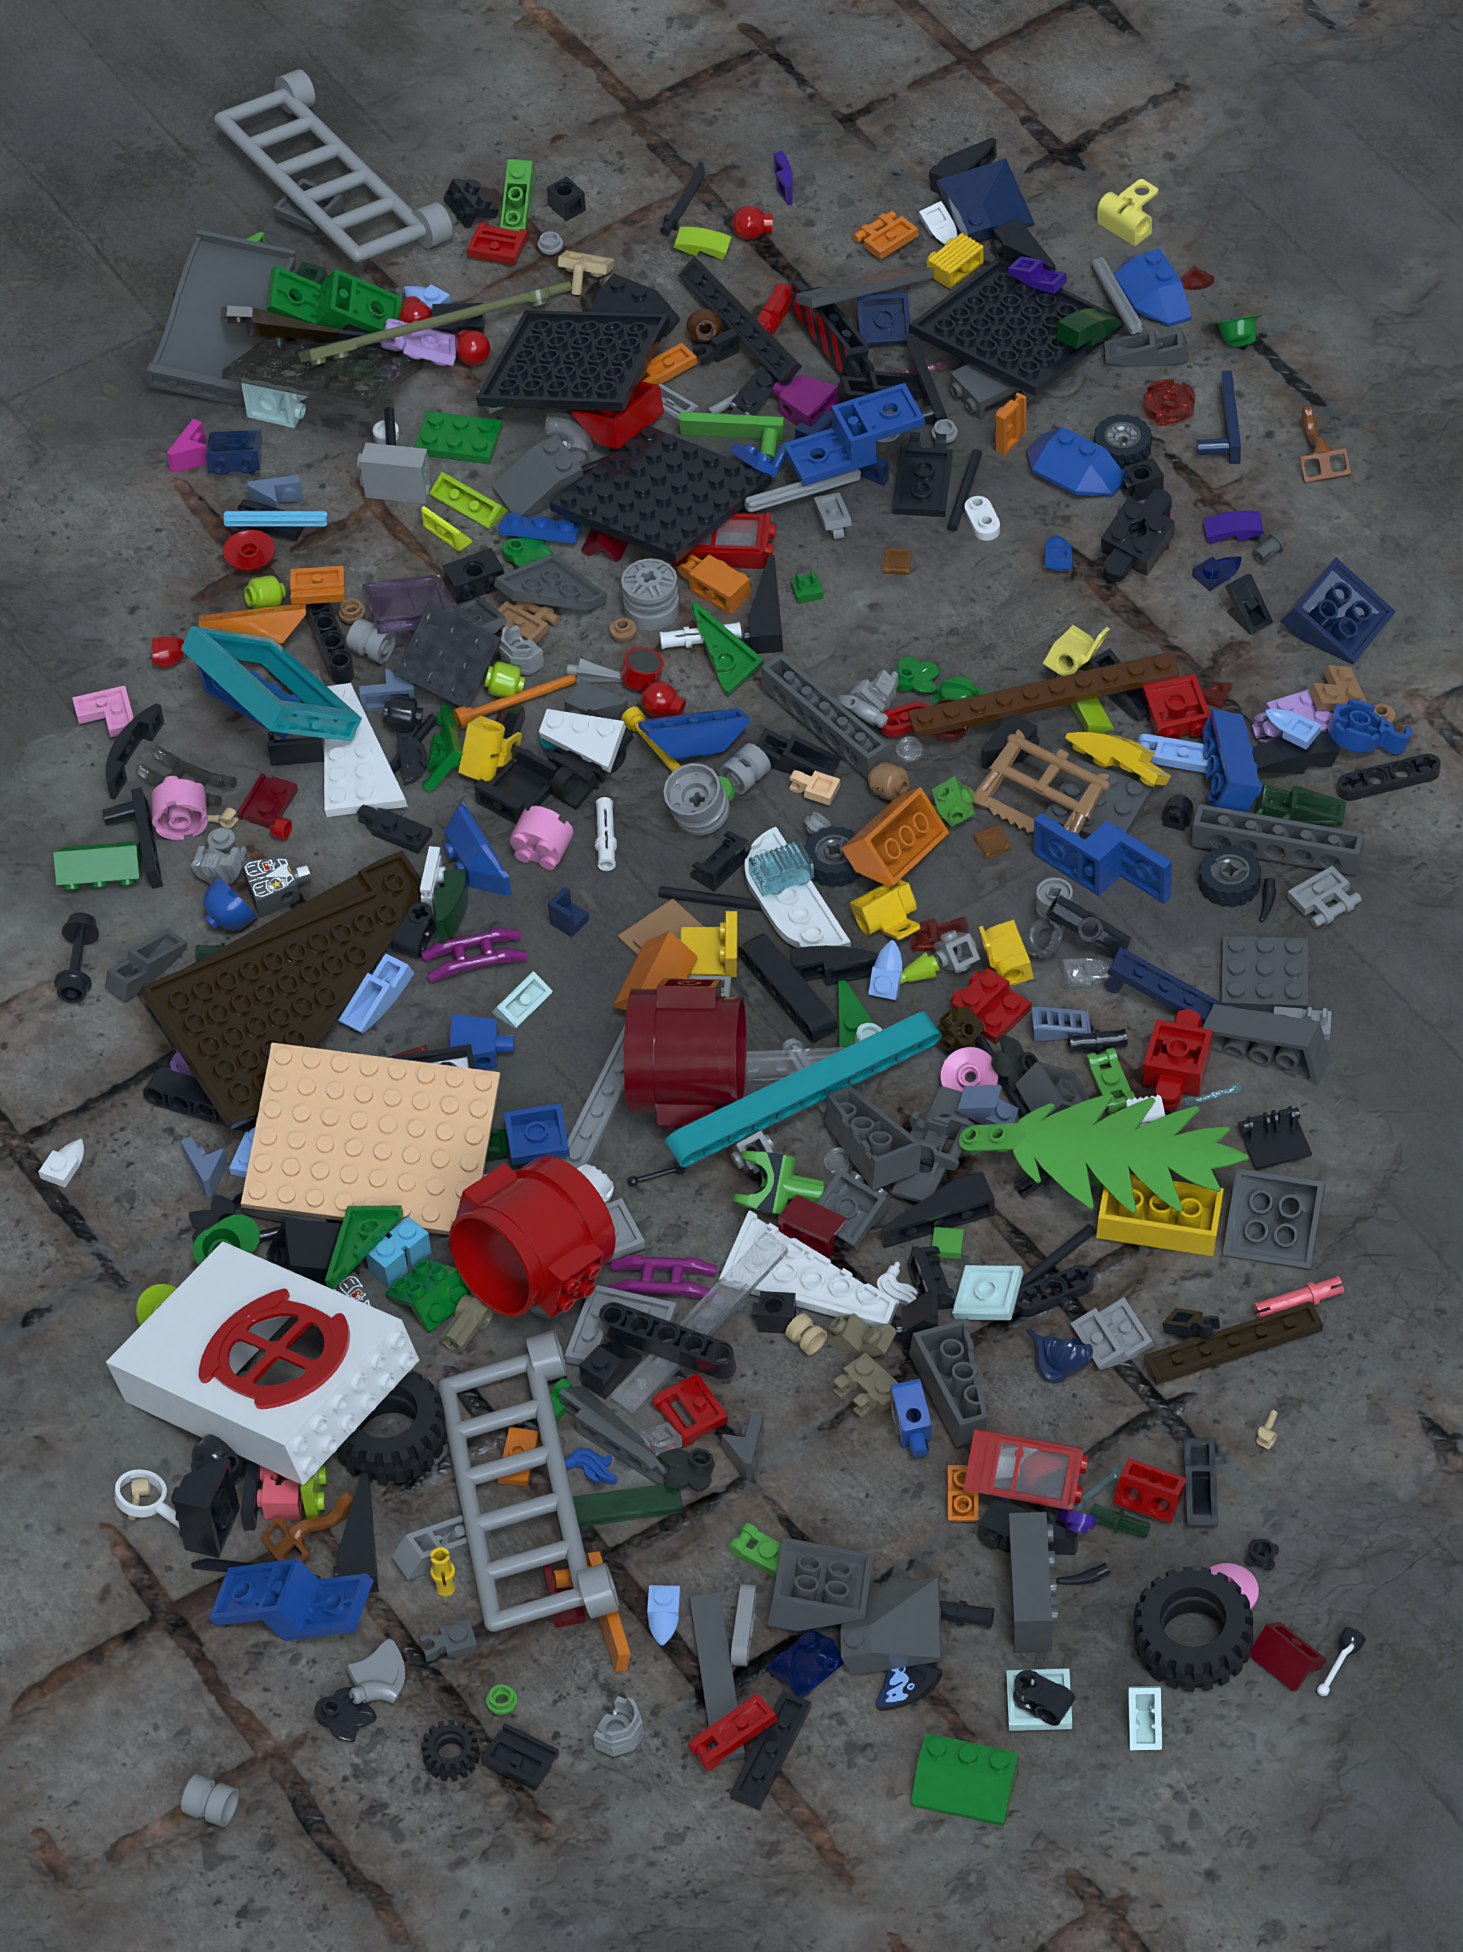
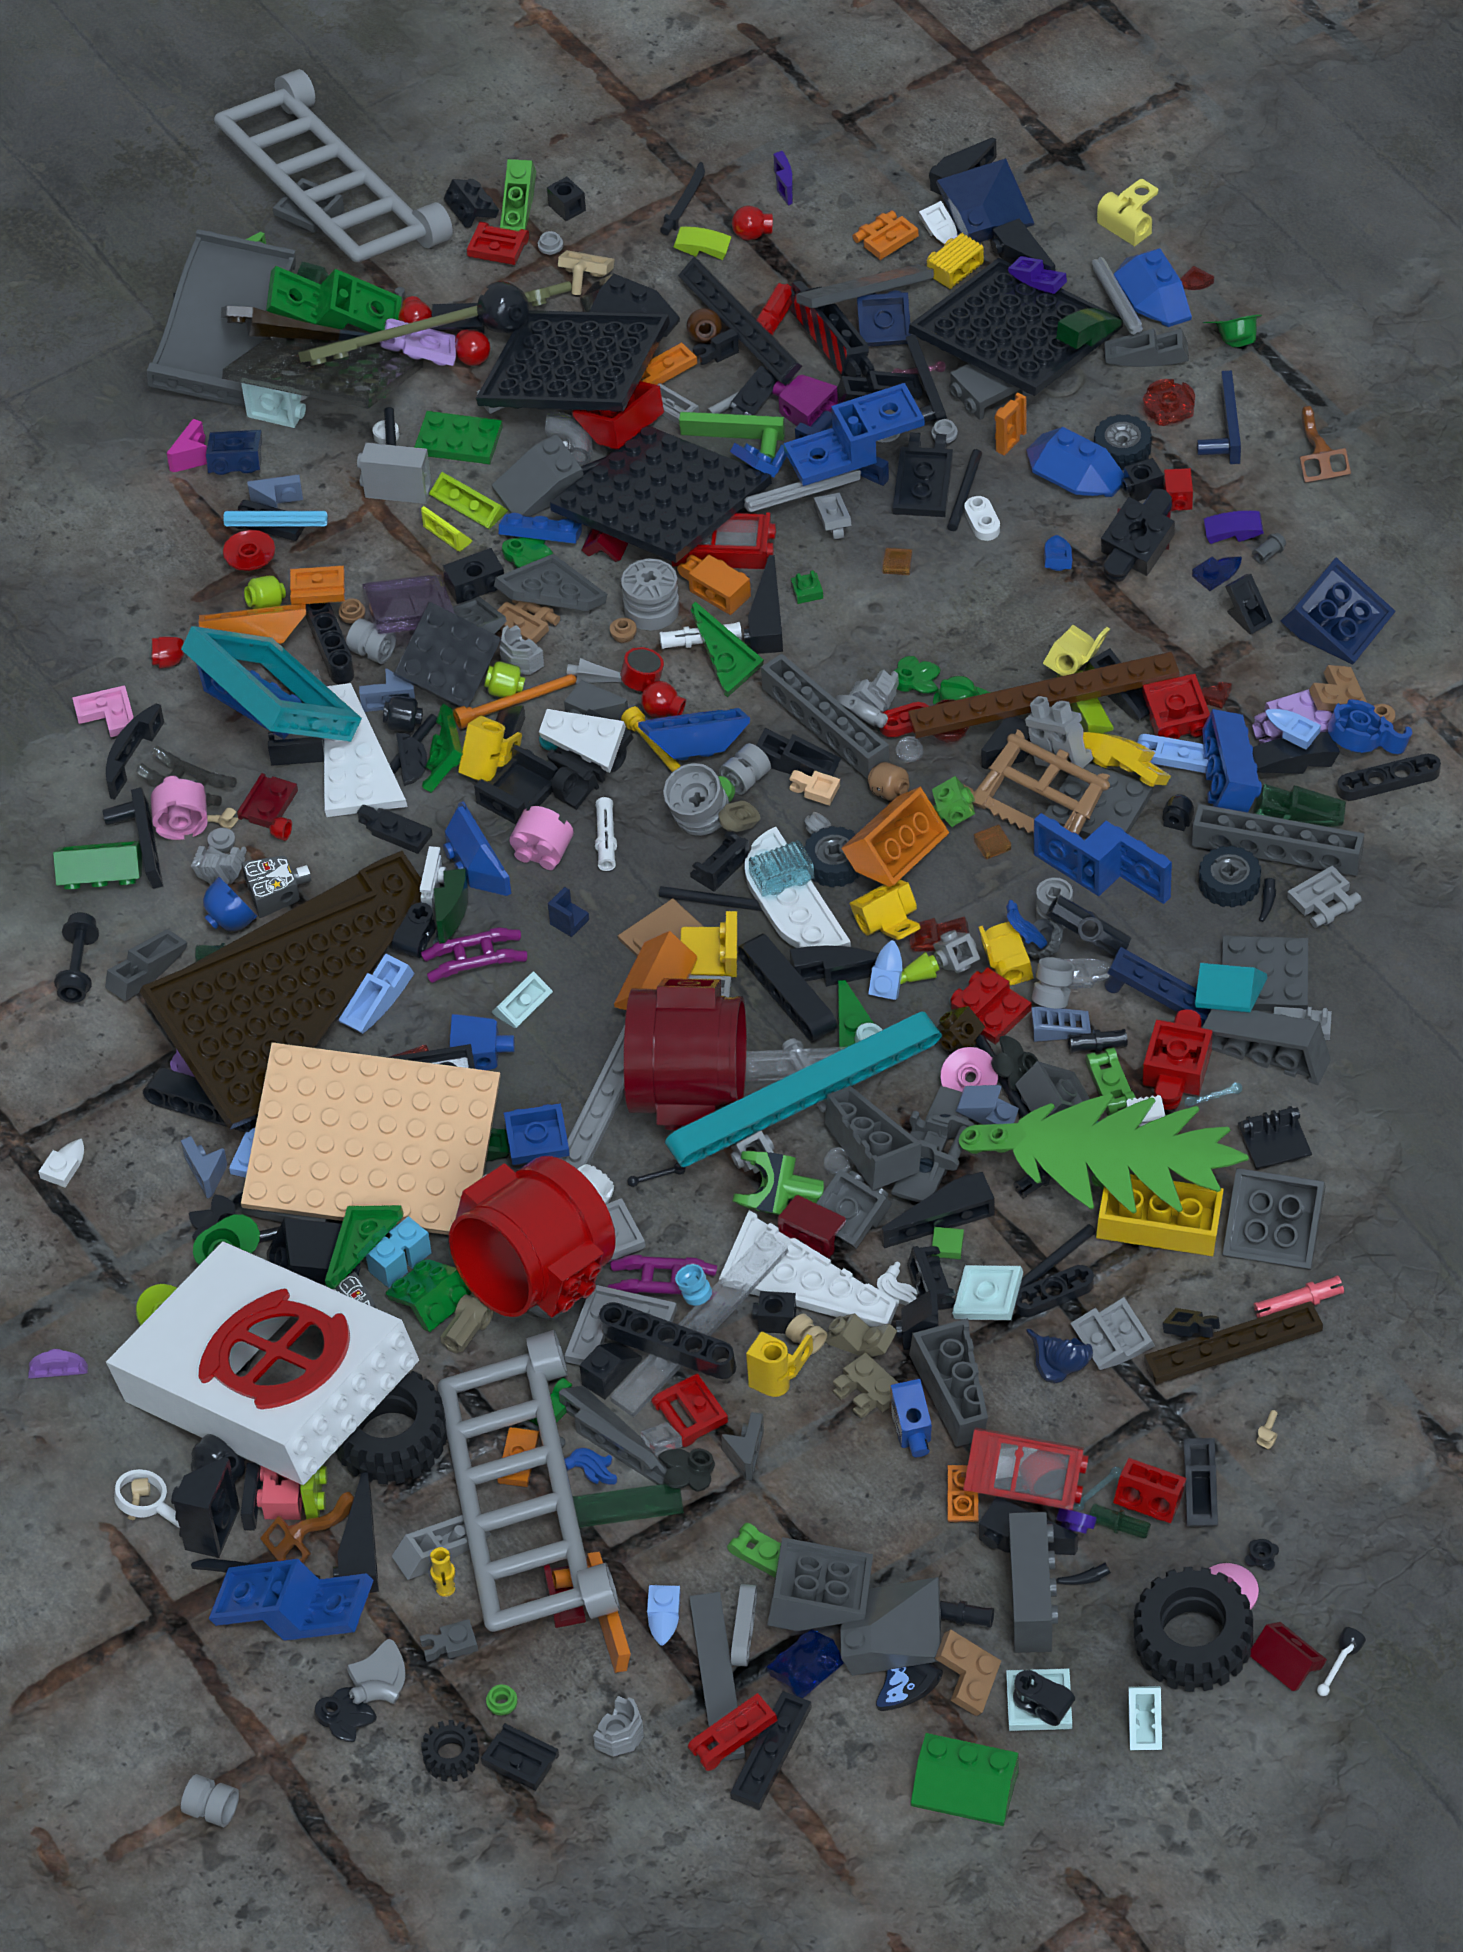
light blue plate [404,284,451,310] -> none
none -> medium lavender plate [28,1349,88,1378]
none -> black cylinder [477,281,530,334]
none -> medium azure wheel [675,1264,712,1306]
none -> dark tan plate [718,801,761,832]
none -> yellow piece [746,1331,813,1397]
none -> medium nougat plate [935,1629,1001,1716]
none -> blue piece [1006,900,1048,949]
none -> light grey hips [1025,696,1093,769]
none -> light grey wheel [1032,957,1075,1009]
none -> red brick [1164,468,1193,511]
none -> teal slope [1195,963,1268,1012]

